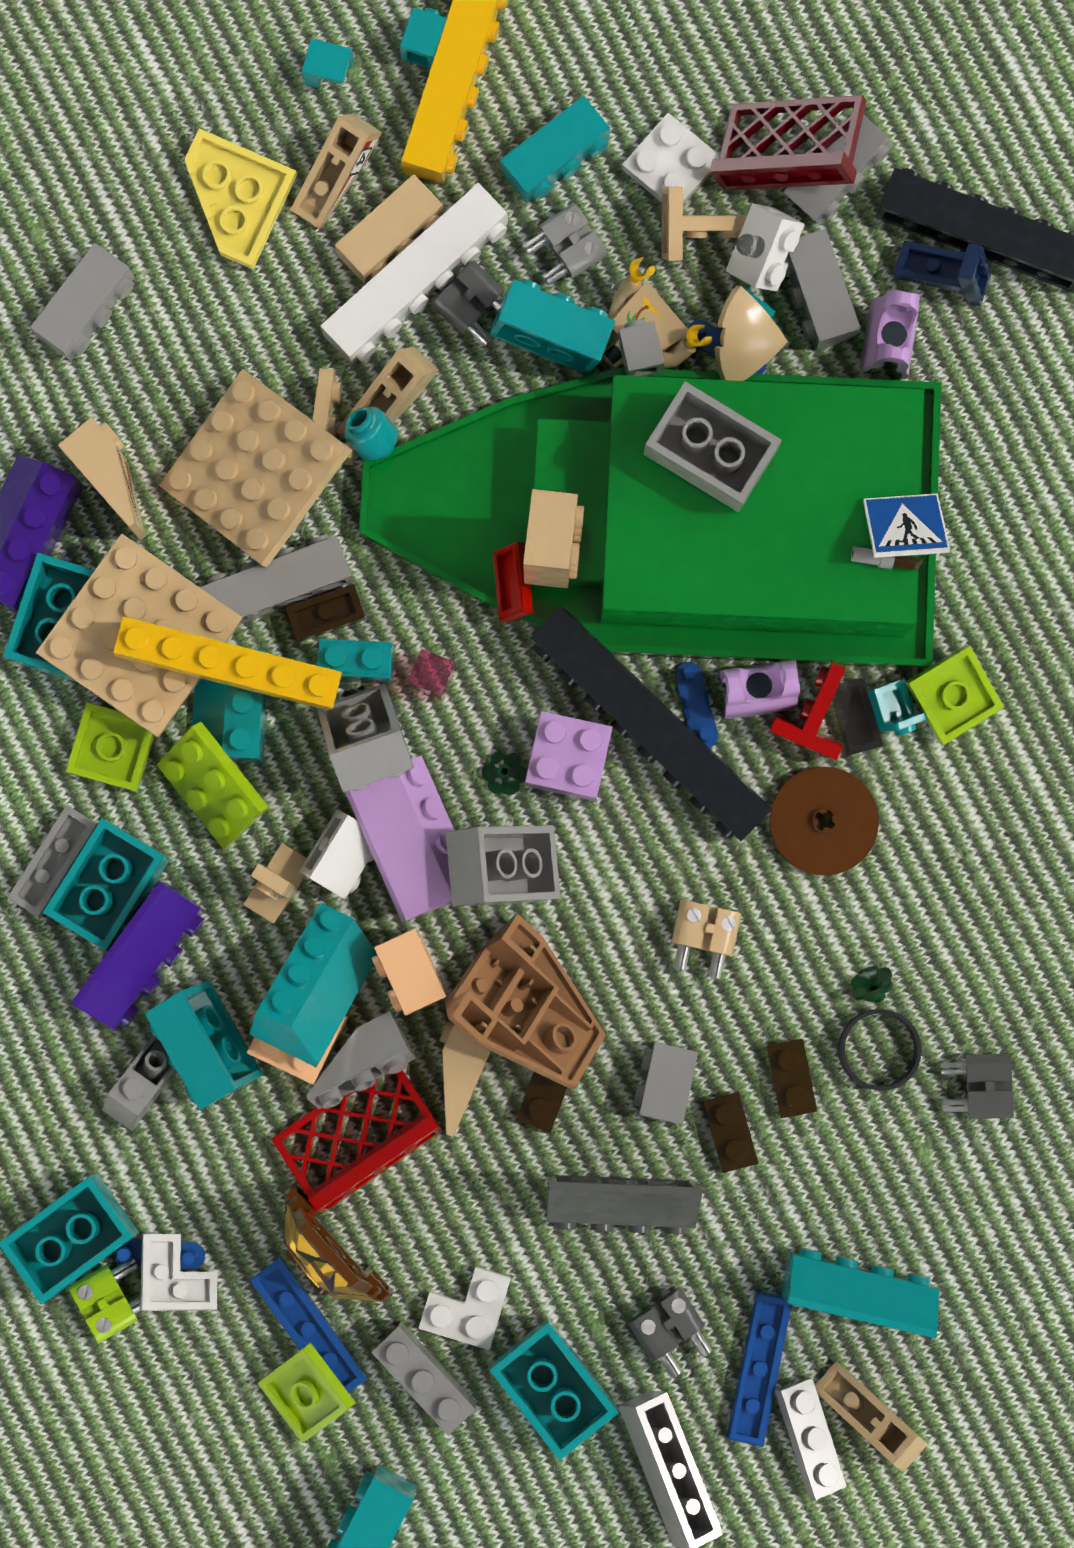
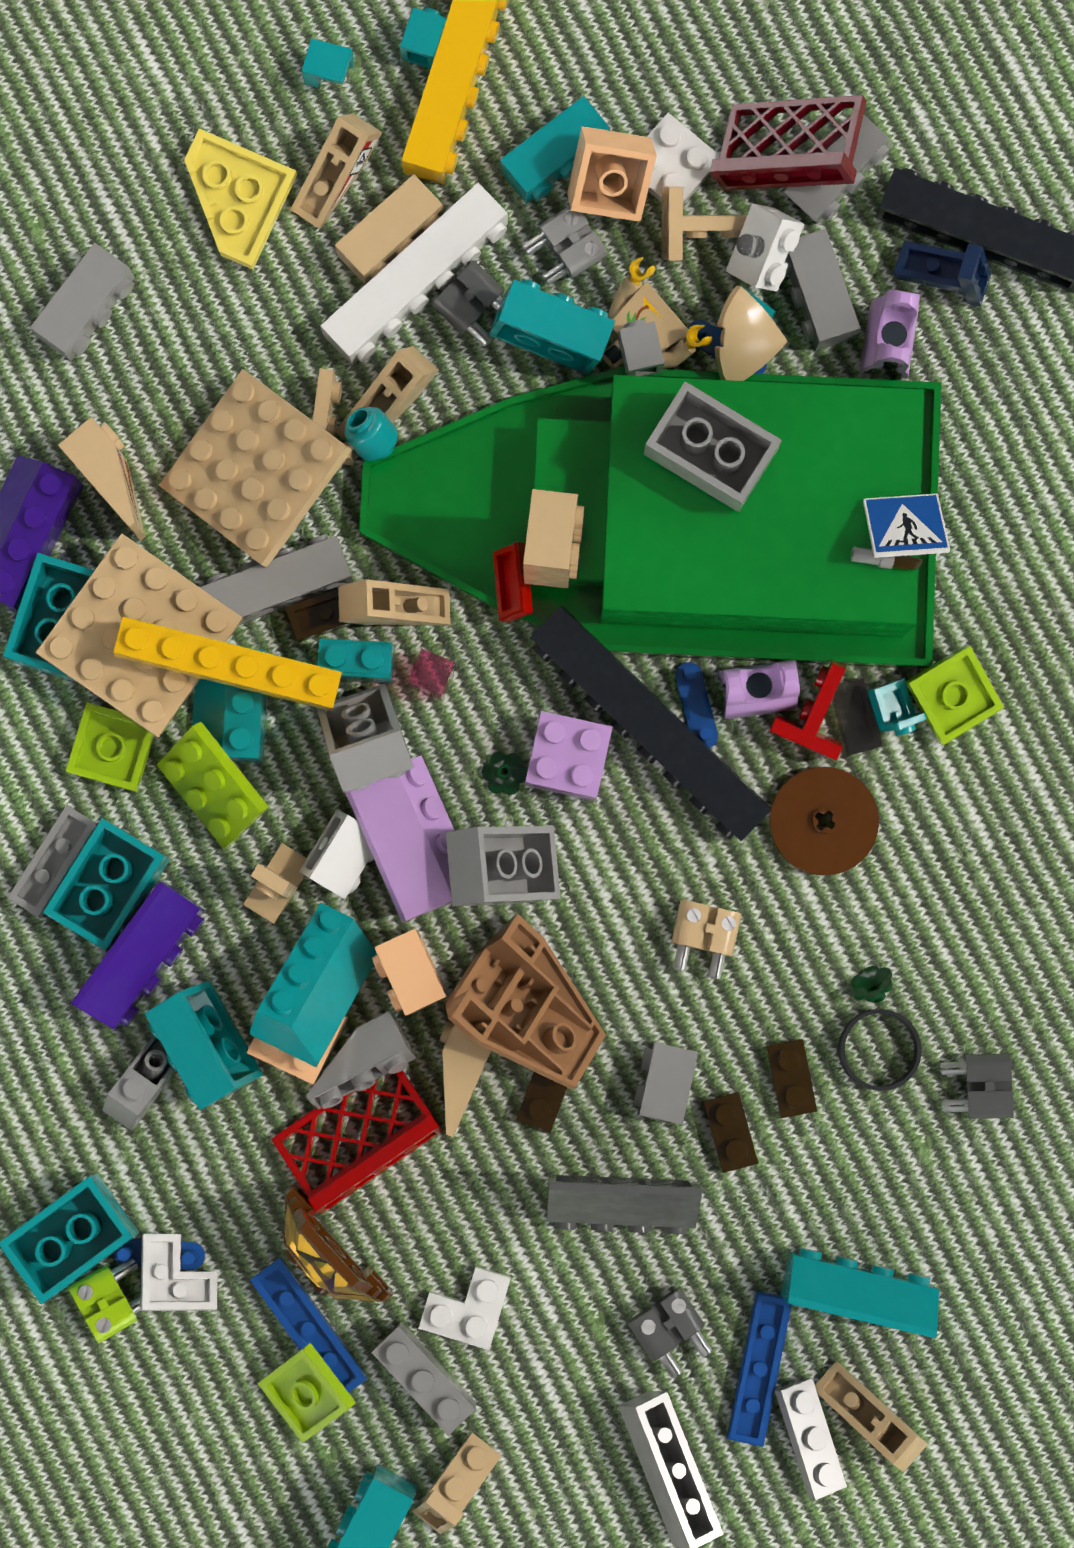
teal brick [489,1318,619,1461] -> none
none -> tan slope [338,579,451,626]
none -> tan bracket [412,1432,501,1534]
none -> light nougat brick [567,126,657,222]

